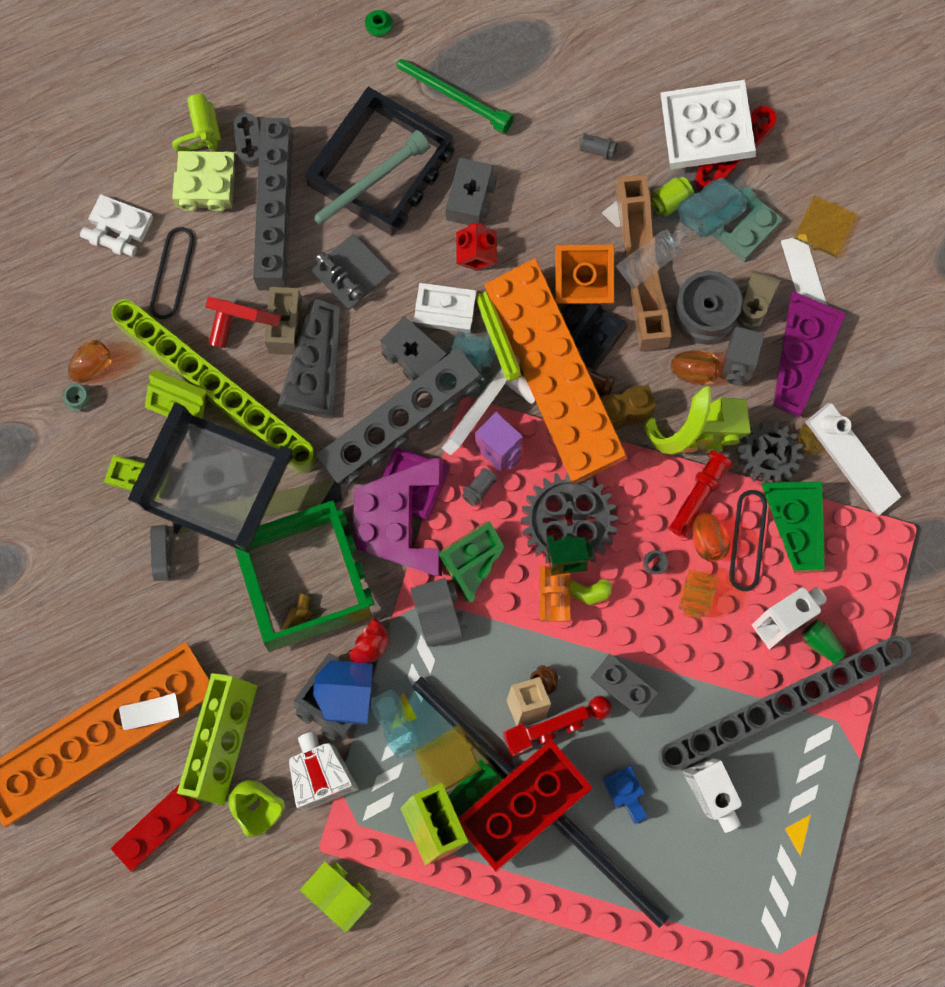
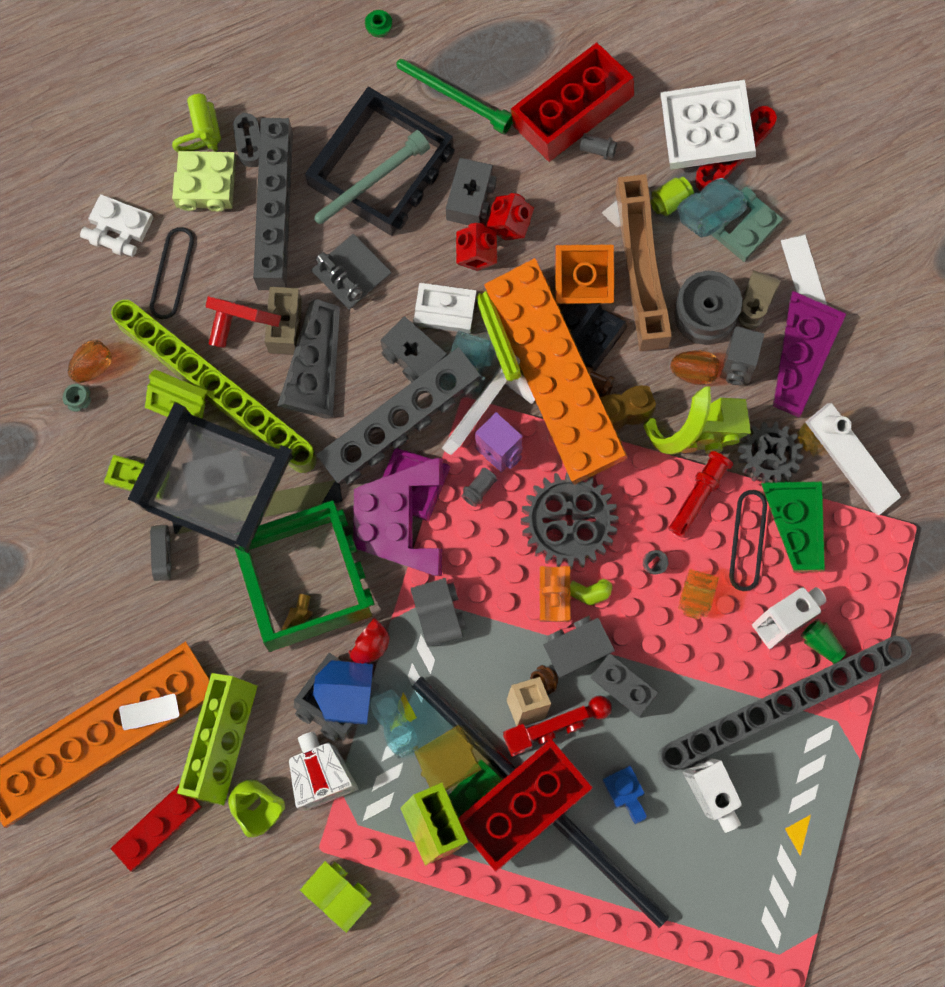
green wing [437,521,505,603] -> none
dark green brick [546,535,593,576] -> none
clear hinge [616,225,691,289] -> none
clear orange animal [692,513,730,562] -> none
clear yellow piece [794,195,857,258] -> none
none -> red brick [486,193,534,241]
none -> red brick [511,42,634,162]
none -> dark grey brick [543,616,615,679]

